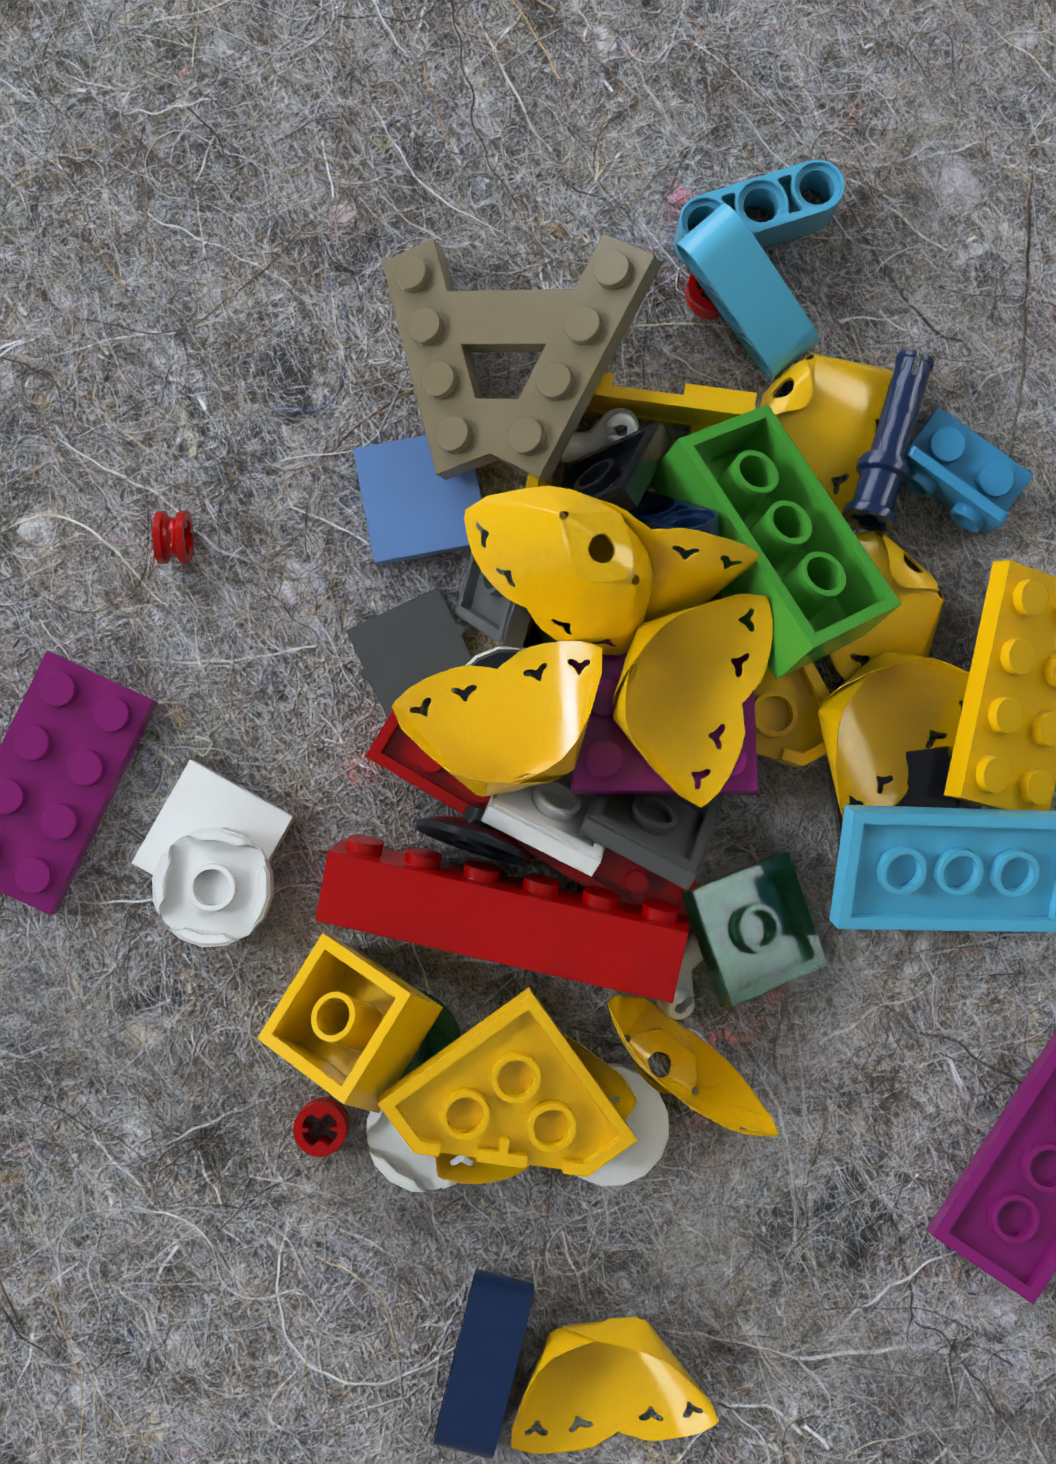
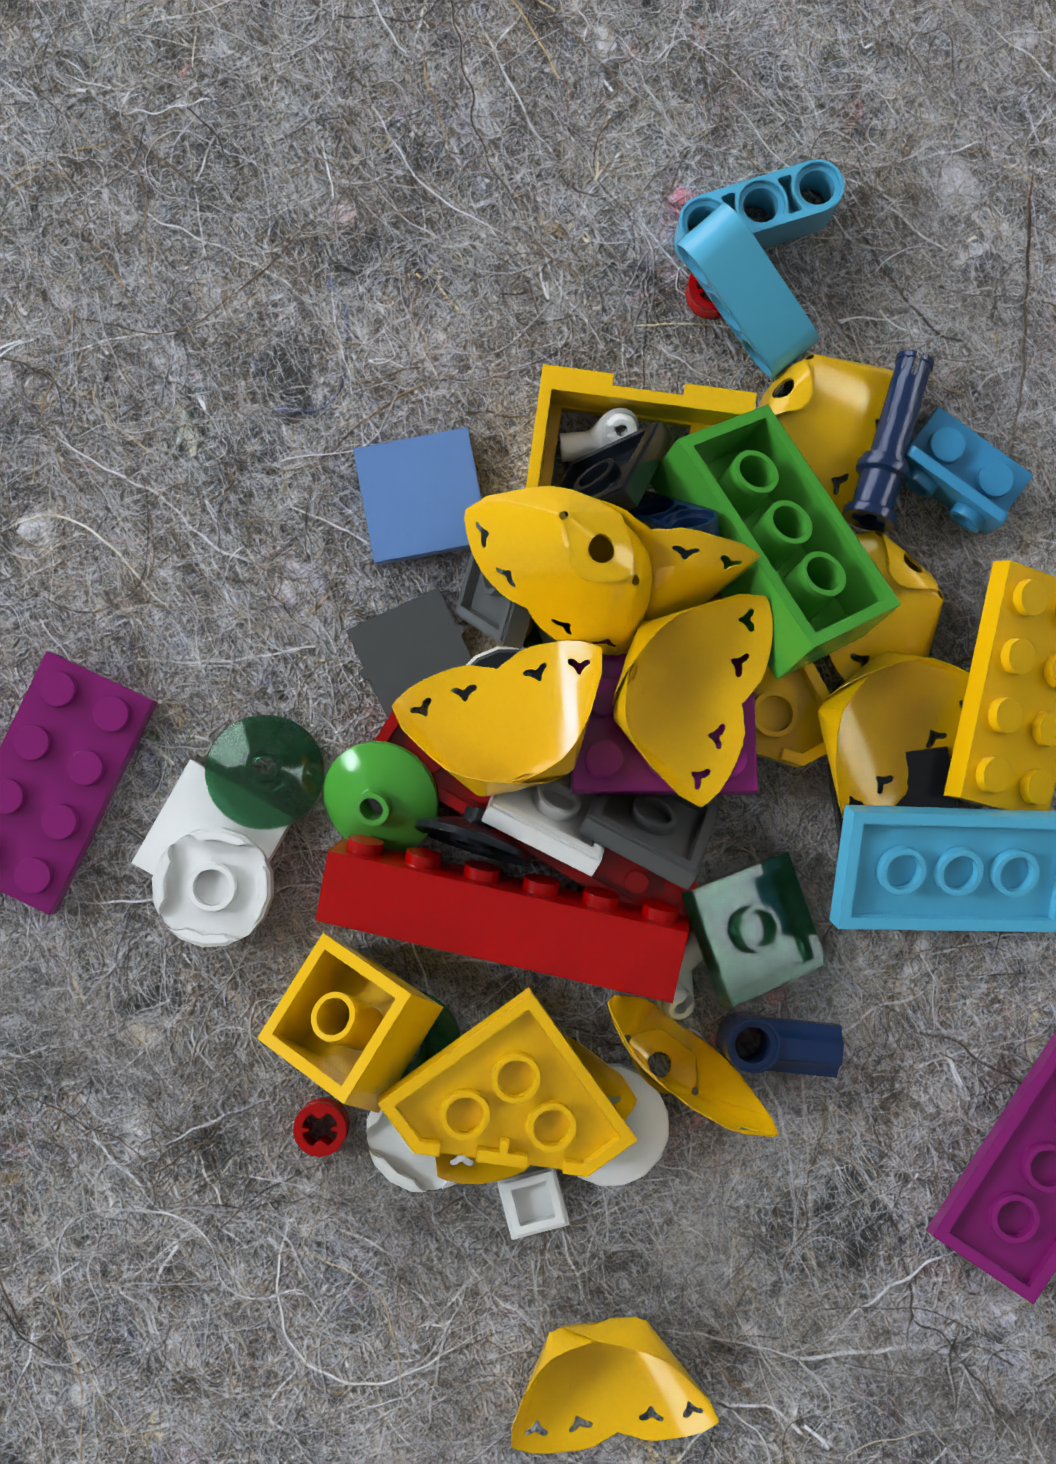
red bush [152,511,194,564] -> none
dark tan plate [382,233,661,484] -> none
dark blue beam [433,1268,535,1459] -> none
none -> clear green dish [205,715,324,830]
none -> bright green dish [324,741,439,852]
none -> white tile [497,1166,570,1240]
none -> dark blue piece [716,1011,844,1078]

